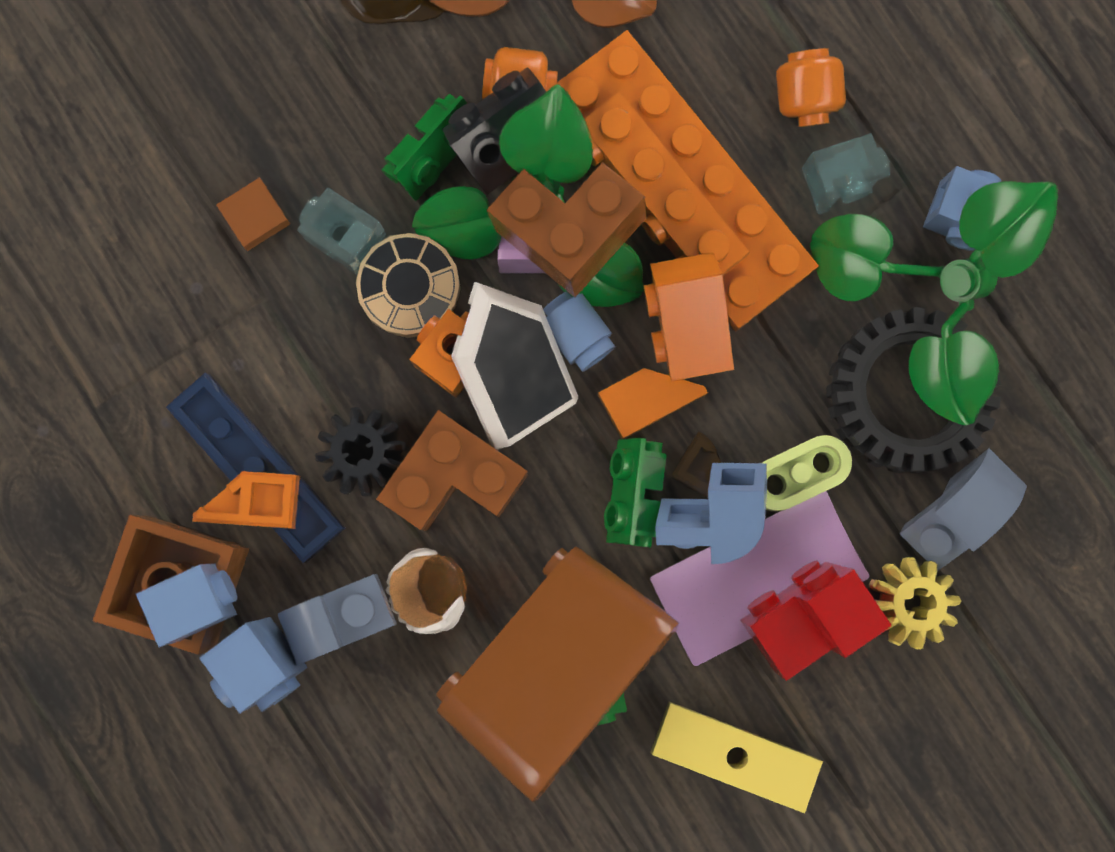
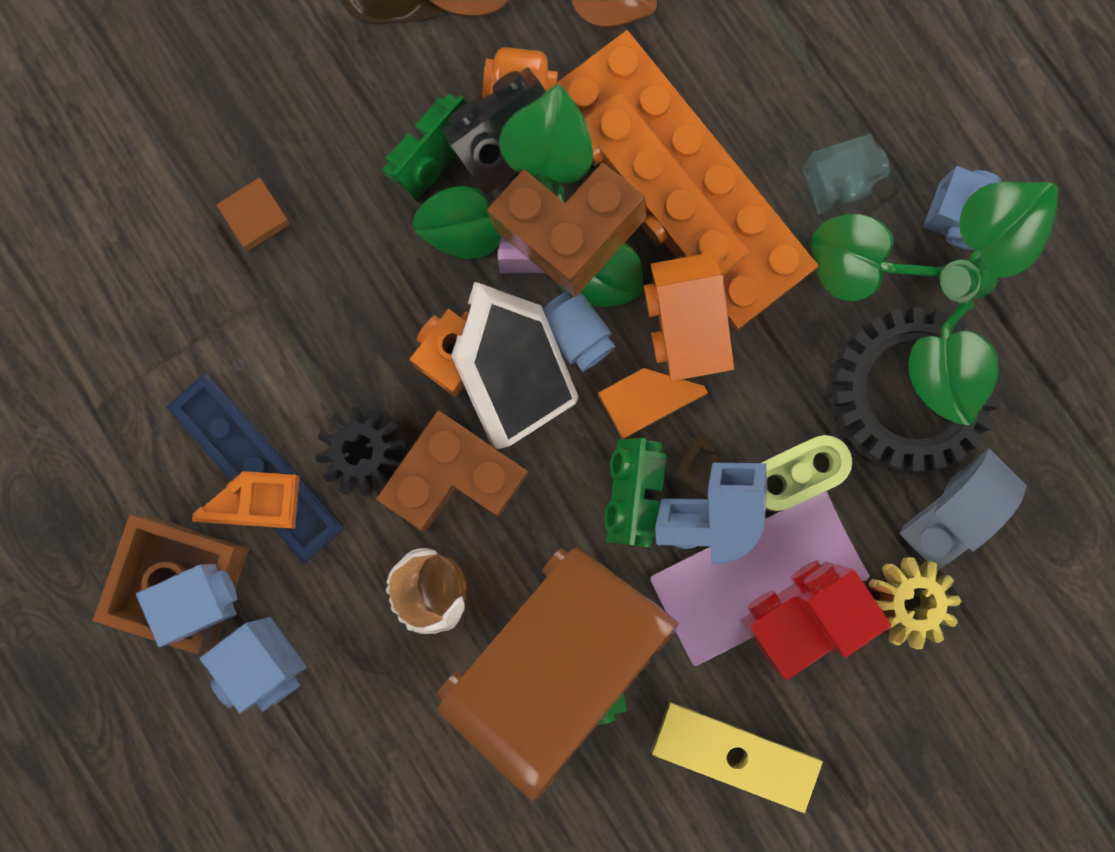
sand blue brick [277,574,397,665] -> none
clear light blue brick [297,187,386,275] -> none
tile [356,233,461,338] -> none
orange head [776,48,846,127] -> none

